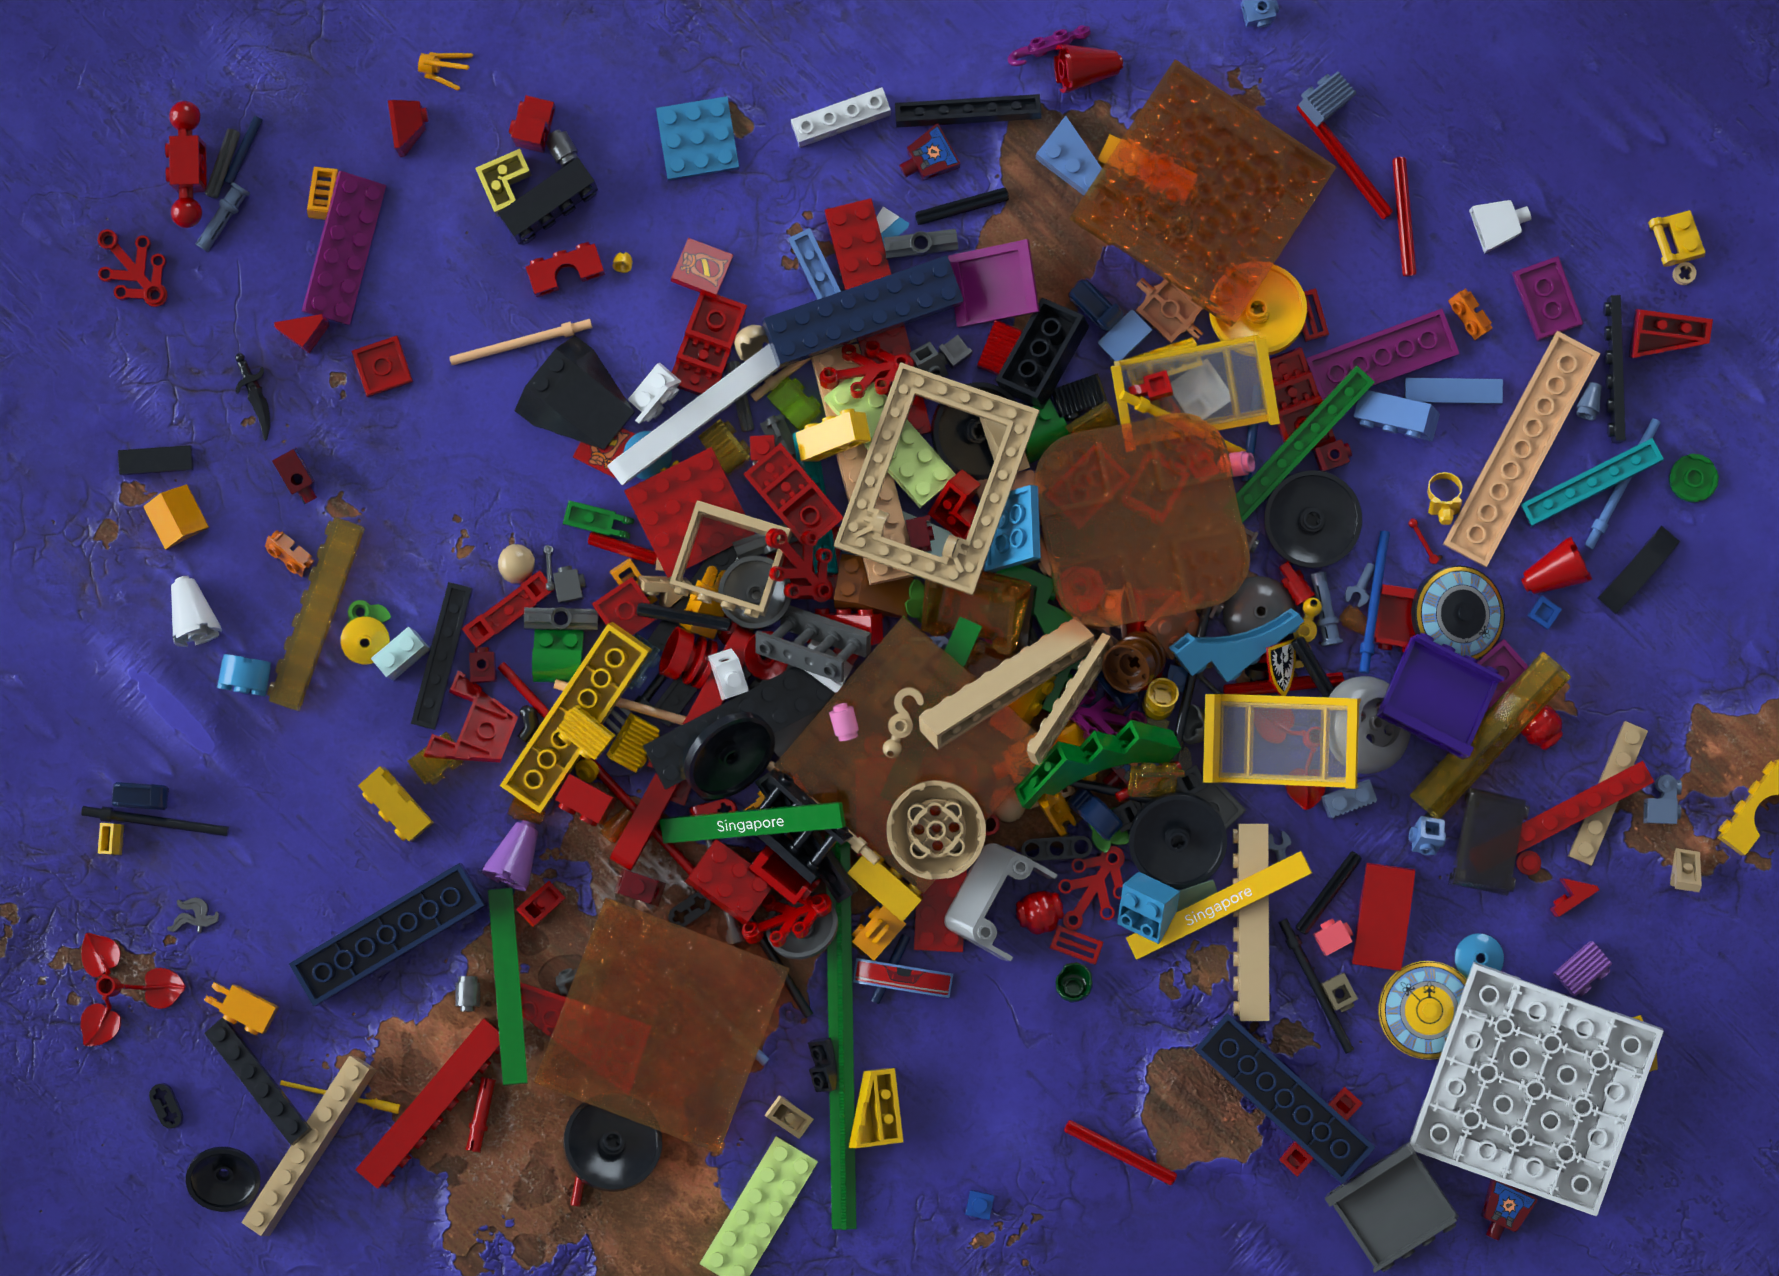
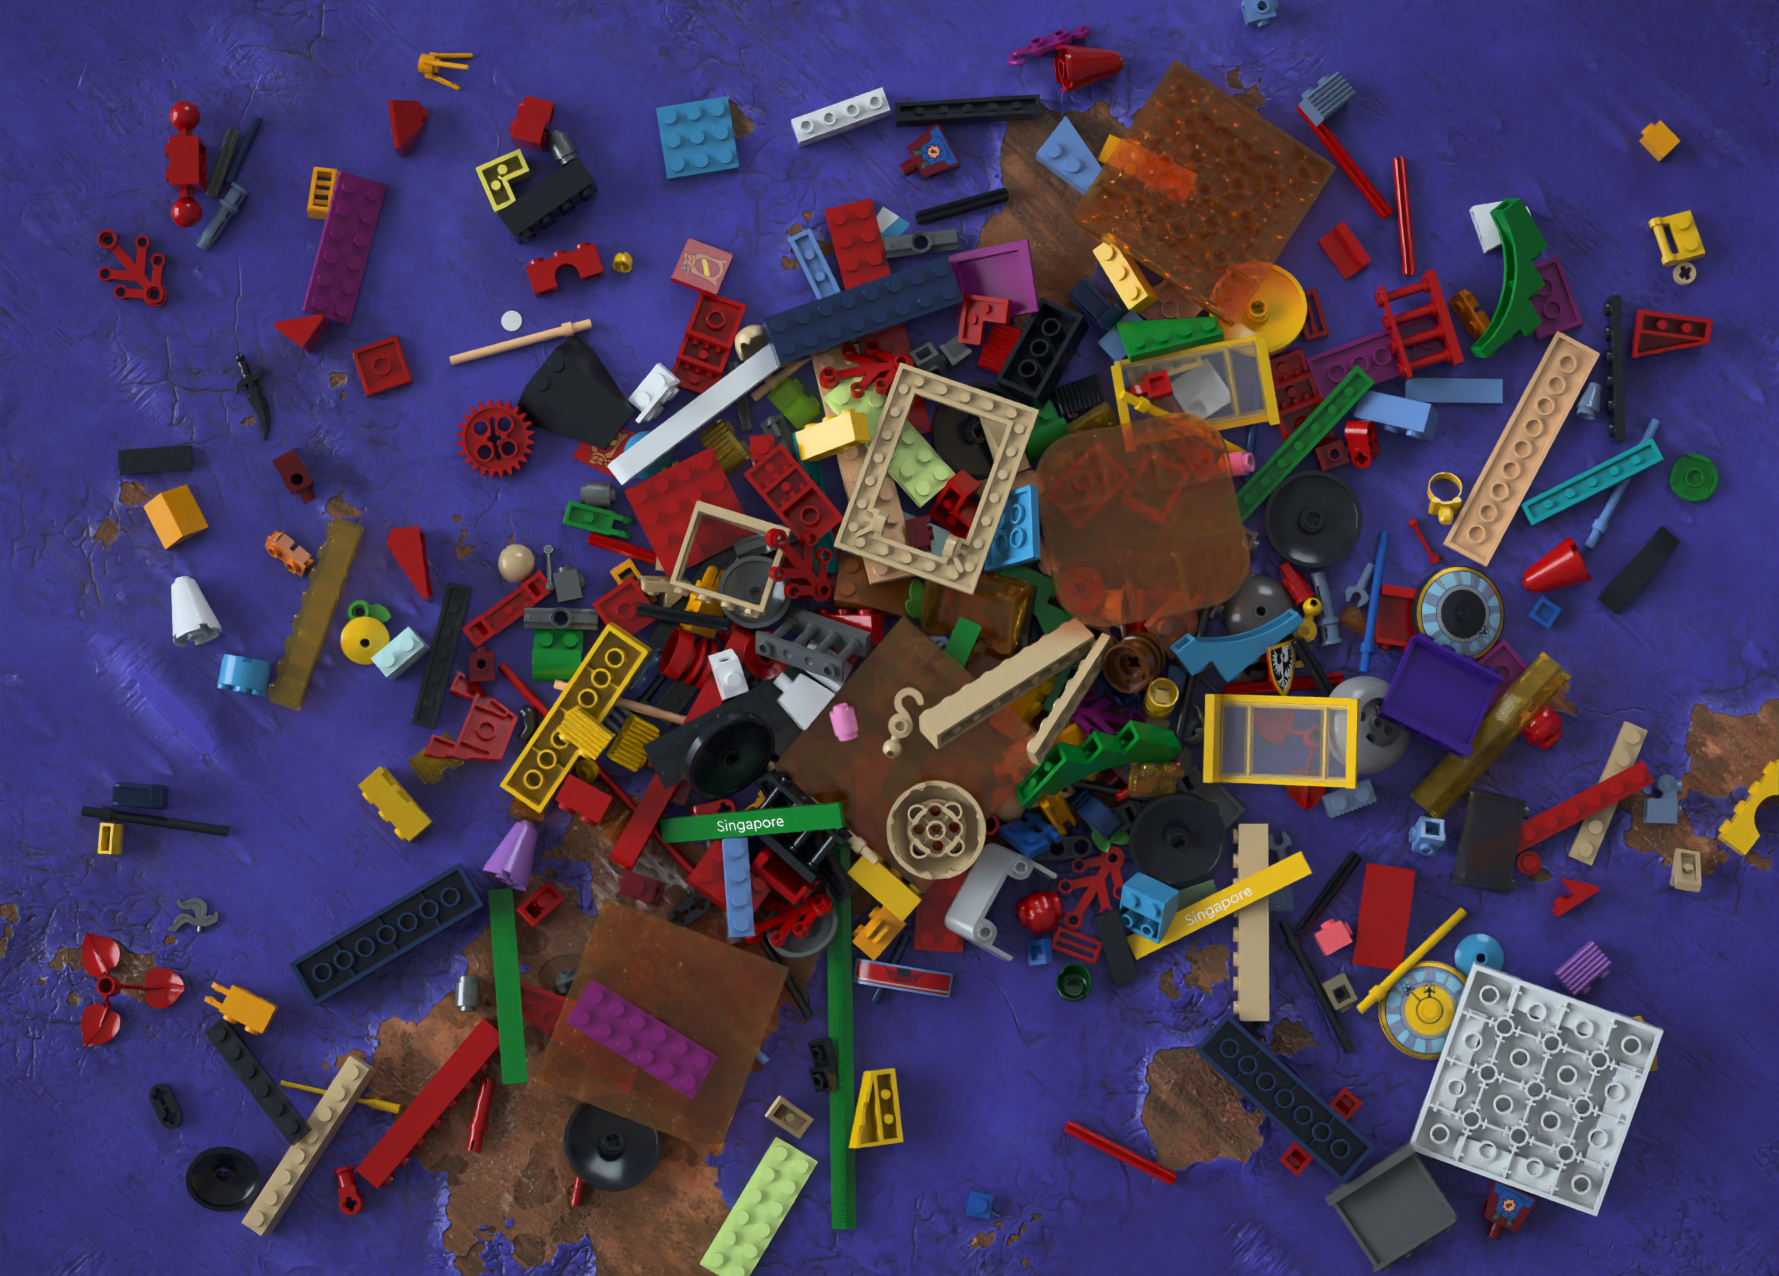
none -> red connector [333,1165,365,1215]
none -> red slope [386,526,433,603]
none -> red gear [456,399,536,478]
none -> white sticker [501,311,522,331]
none -> magenta plate [566,979,718,1099]
none -> flat silver brick [580,481,616,506]
none -> medium blue plate [722,837,755,938]
none -> white torso [773,672,835,730]
none -> red plate [958,294,1012,346]
none -> blue plate [999,810,1062,860]
none -> blue plate [1026,938,1053,966]
none -> yellow brick [1093,237,1159,313]
none -> black tile [1094,908,1138,985]
none -> green wing [1115,317,1224,363]
none -> clear light blue tile [1269,886,1293,911]
none -> red panel [1318,221,1372,281]
none -> red piece [1345,420,1380,469]
none -> yellow bar [1356,908,1467,1014]
none -> red fence [1374,269,1464,381]
none -> green arch [1468,198,1548,359]
none -> light orange brick [1639,120,1680,162]

